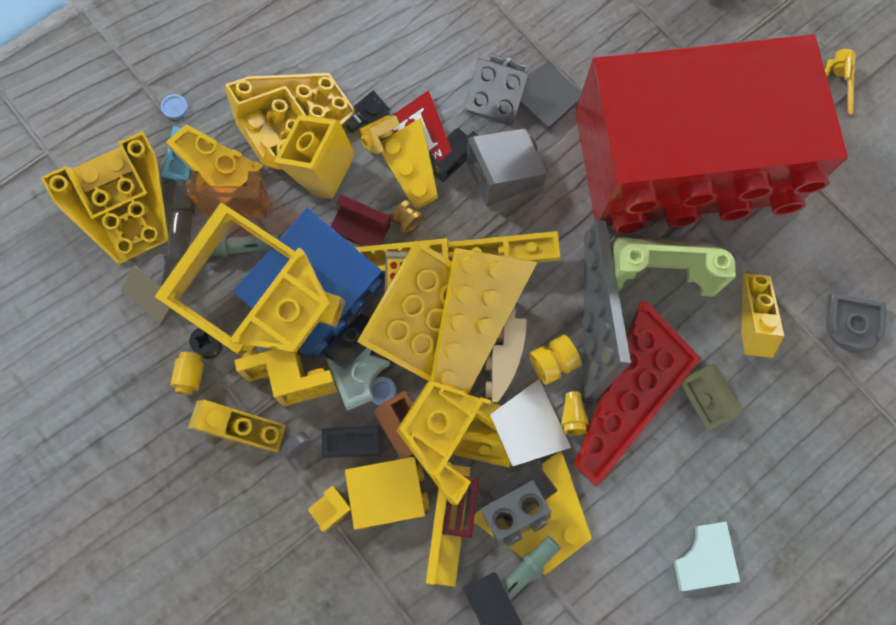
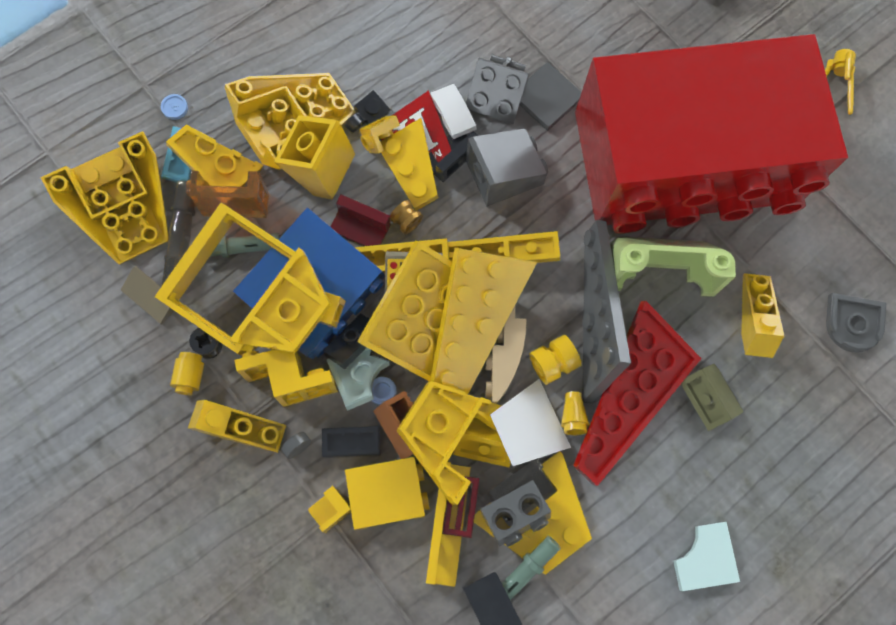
none -> white slope [430,84,477,139]

